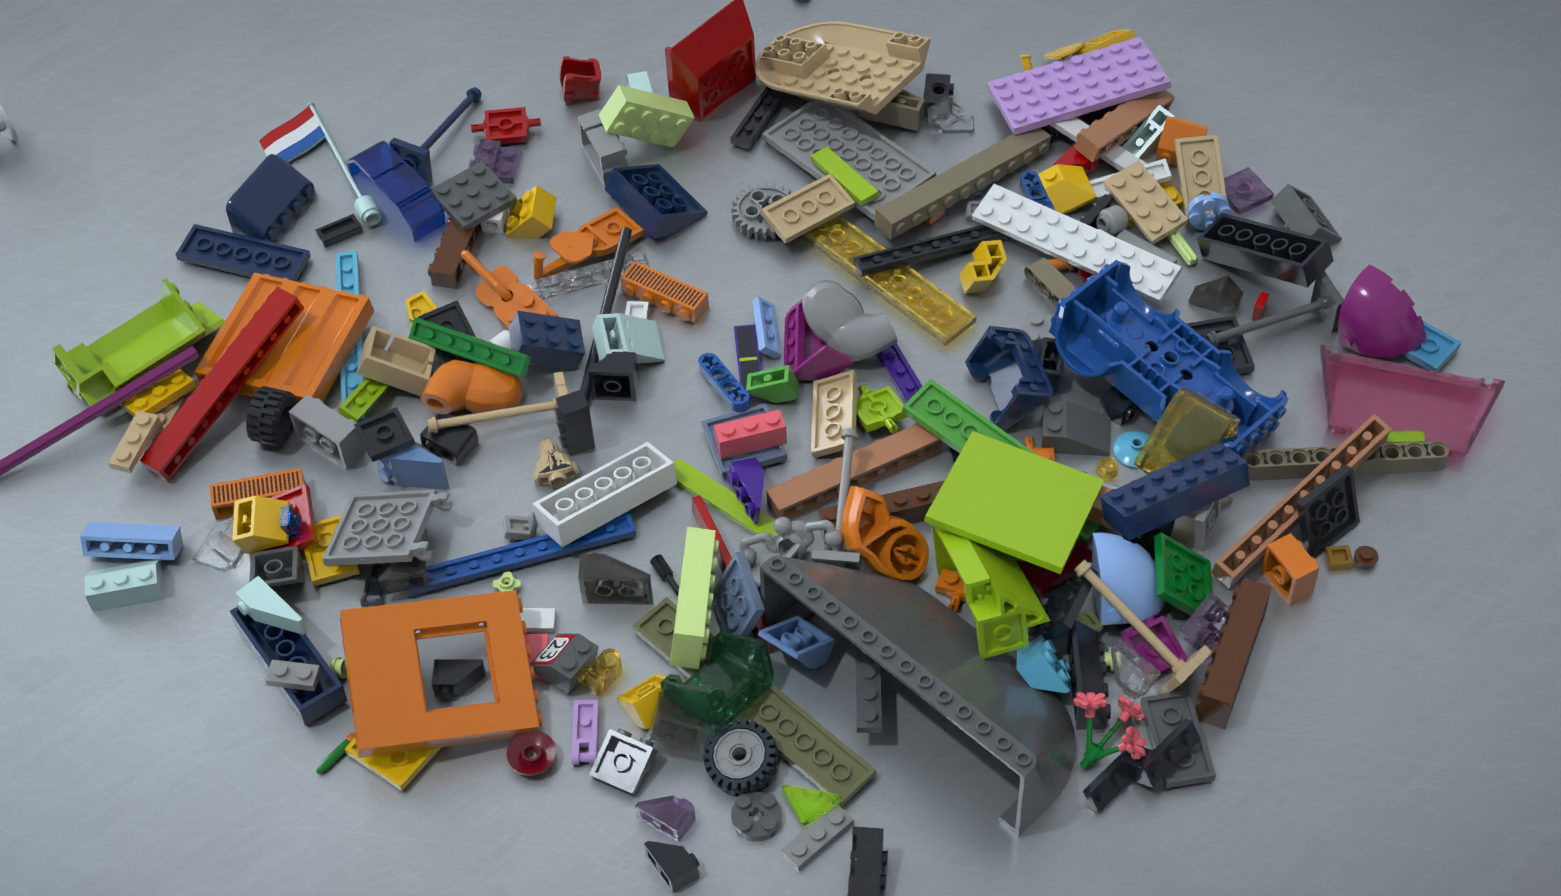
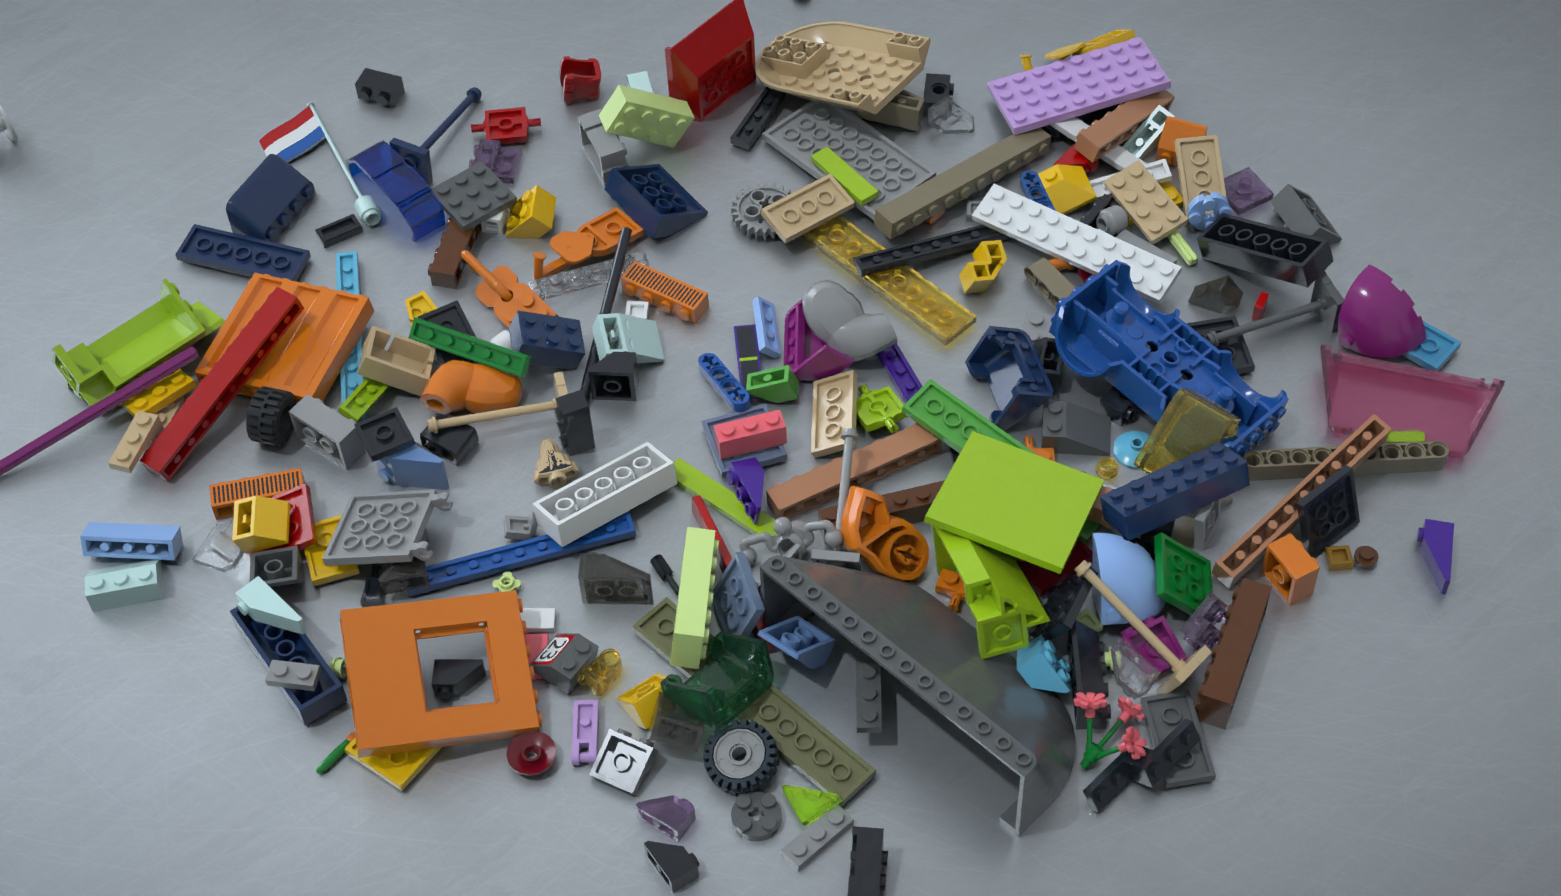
clear blue plate [280,505,302,538] -> none
none -> black brick [355,68,405,107]
none -> dark purple slope [1416,519,1454,595]

